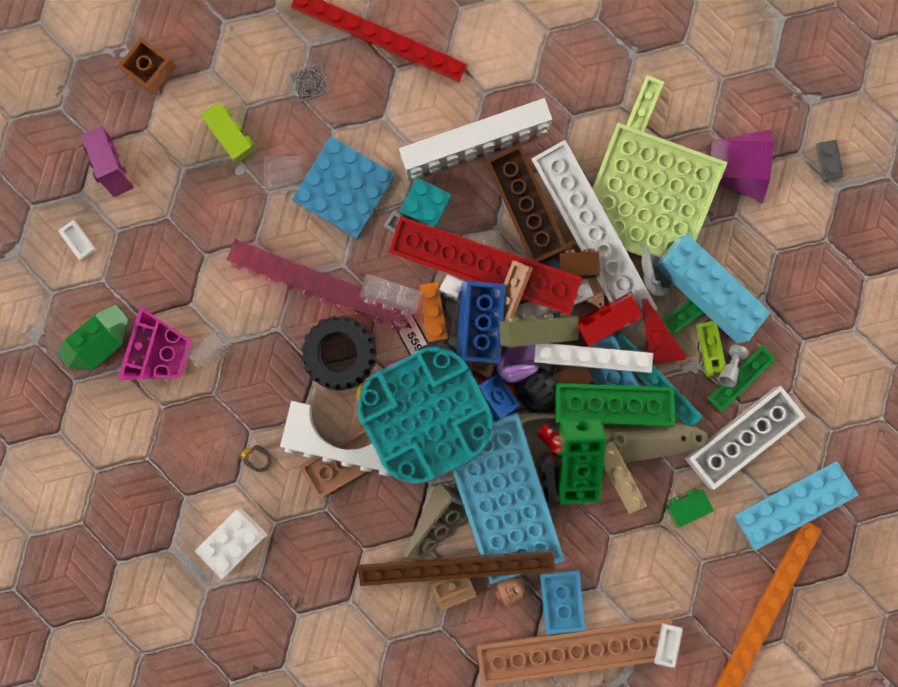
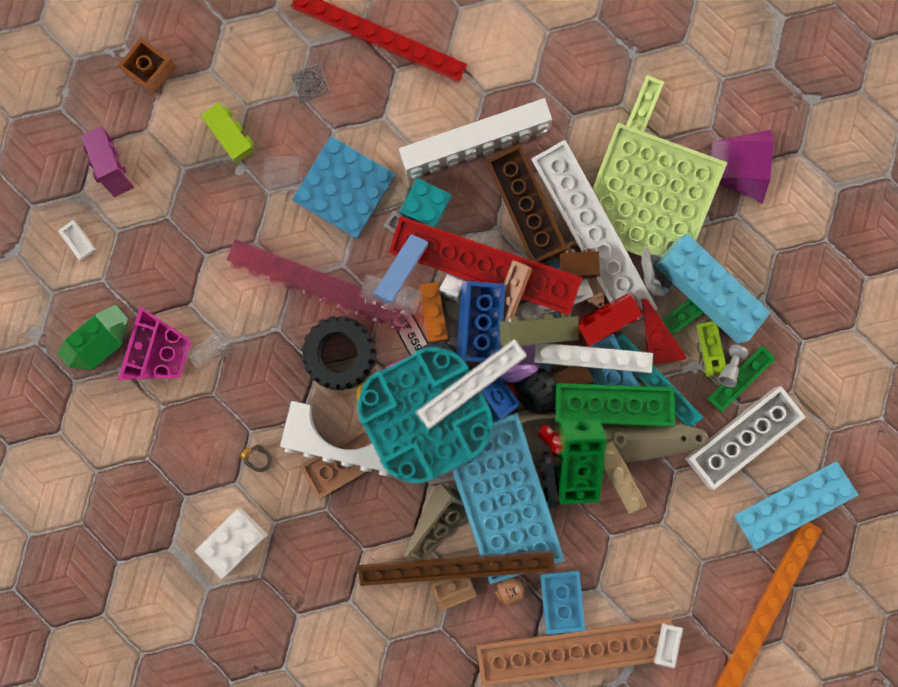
green piece [665,487,714,528] -> none
dark grey plate [816,140,844,181] -> none
none -> medium blue tile [374,234,428,304]
none -> white plate [417,340,527,429]

